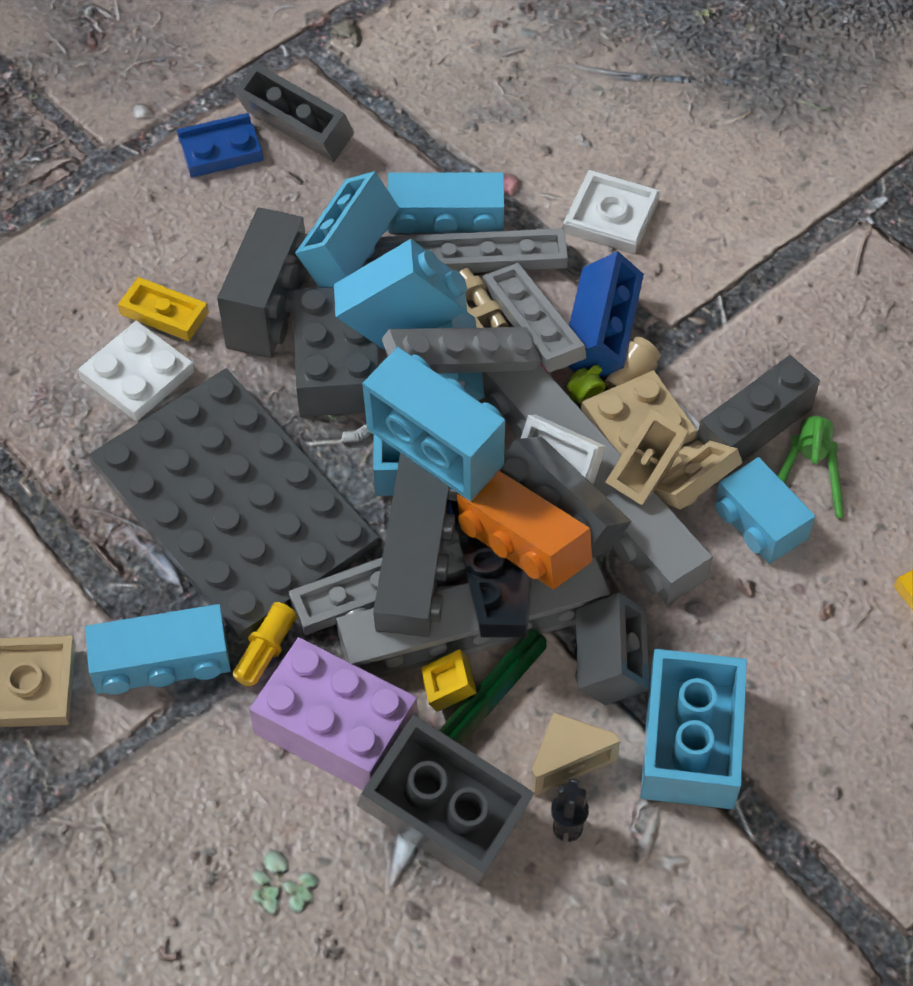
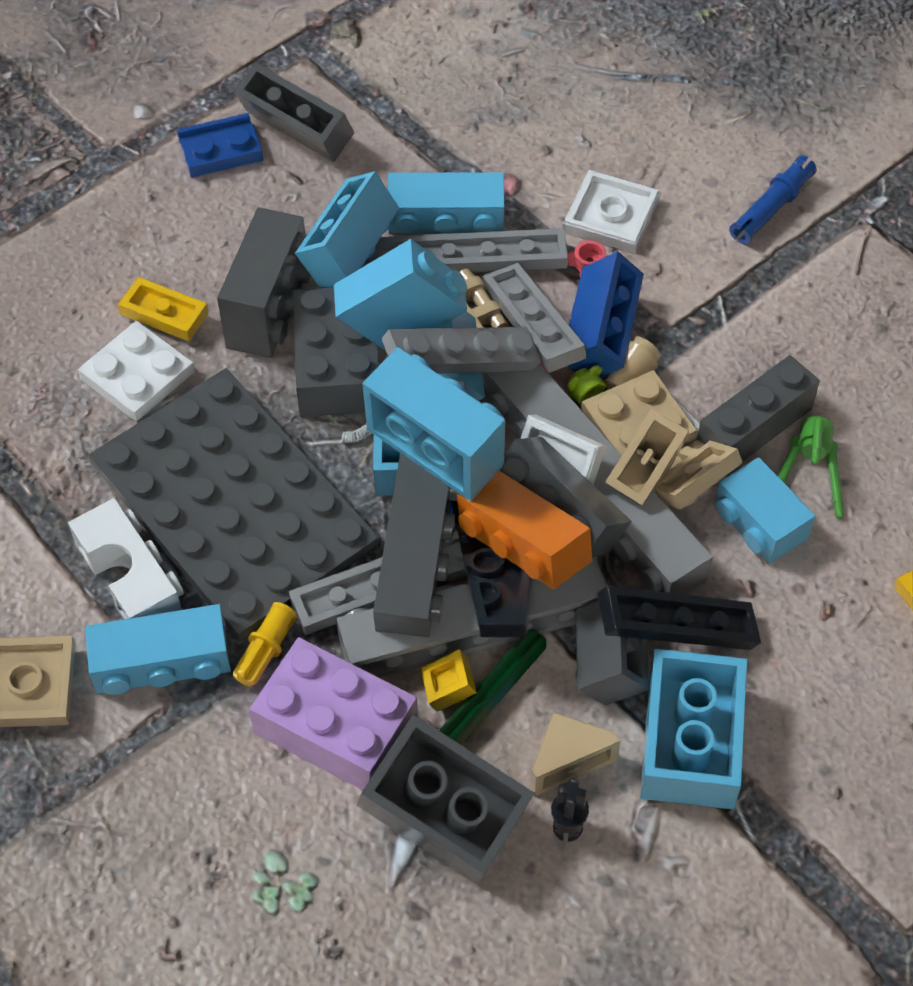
none -> white arch [68,498,184,620]
none -> coral plate [567,240,606,277]
none -> black plate [597,585,761,650]
none -> blue pin [729,155,817,244]

